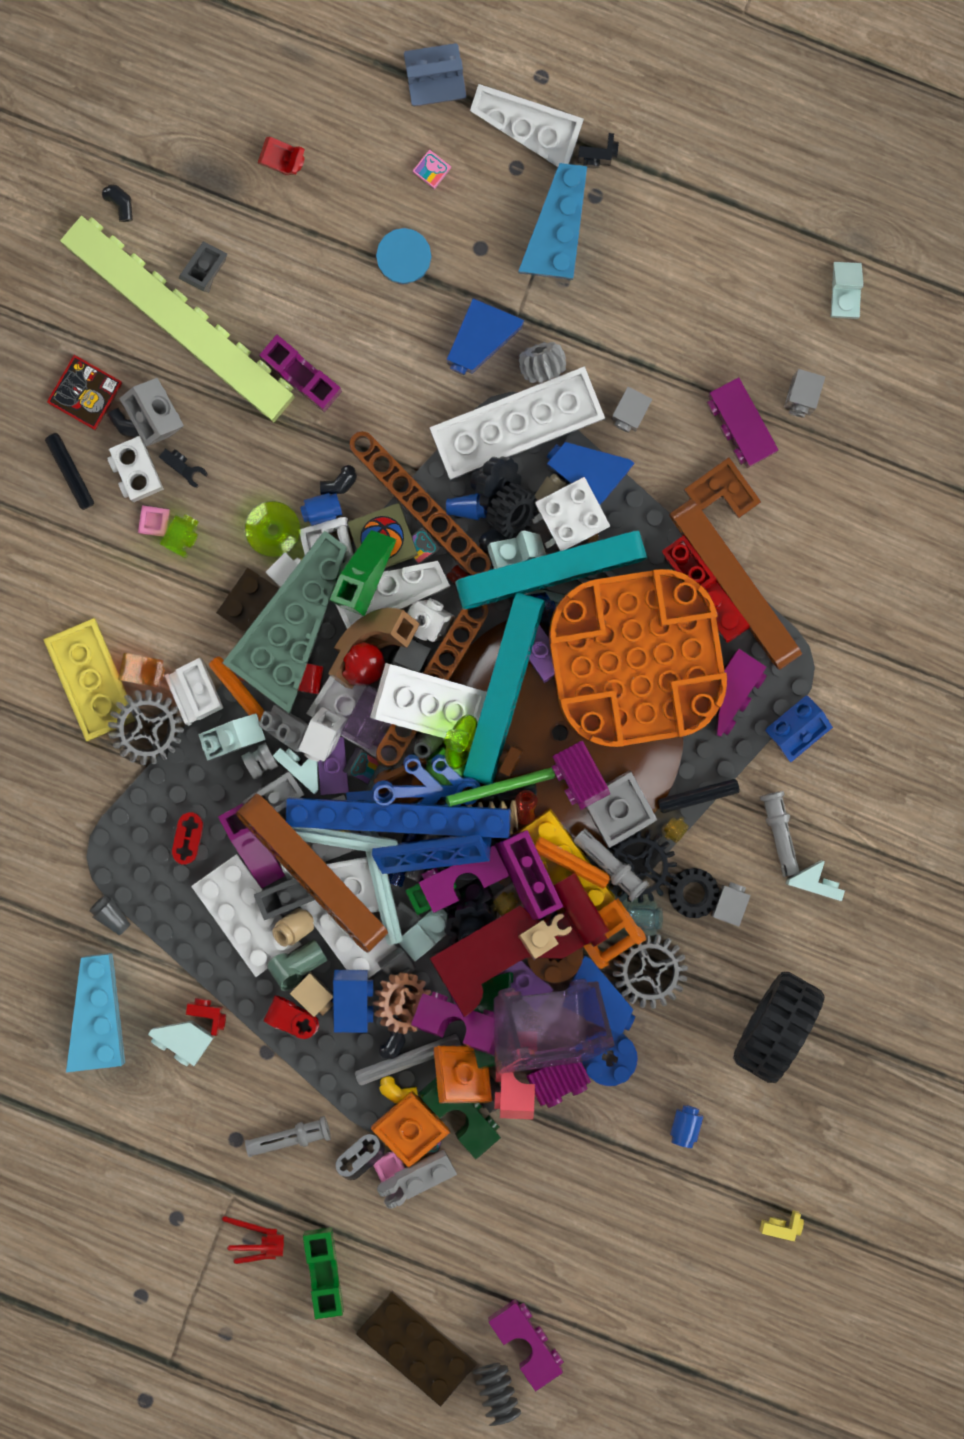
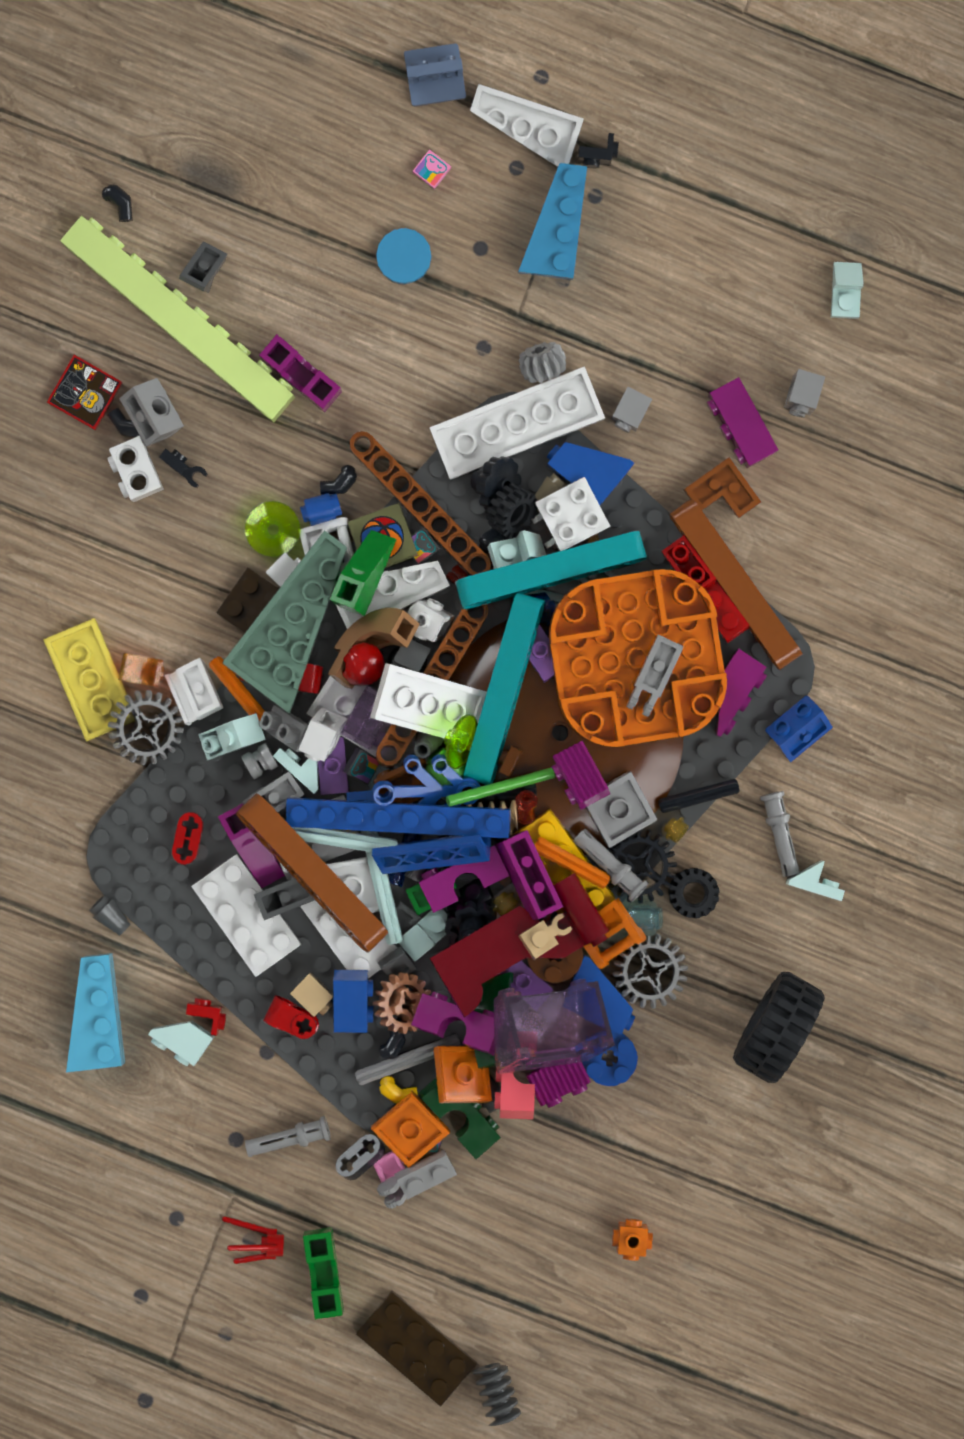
black axle [45,433,94,510] -> none
bright pink tile [138,505,170,537] -> none
clear neon green brick [160,514,199,559] -> none
red bracket [257,137,305,175] -> none
sand green piece [267,939,327,991] -> none
tan brick [272,908,314,947] -> none
blue cone [446,493,487,521] -> none
blue slope [447,299,524,375] -> none
magenta arch [488,1299,564,1392] -> none
blue brick [670,1105,704,1148] -> none
light grey brick [711,882,751,927] -> none
light yellow bracket [759,1210,804,1242] -> none
none -> orange brick [612,1219,653,1261]
none -> light grey hinge [626,635,684,717]

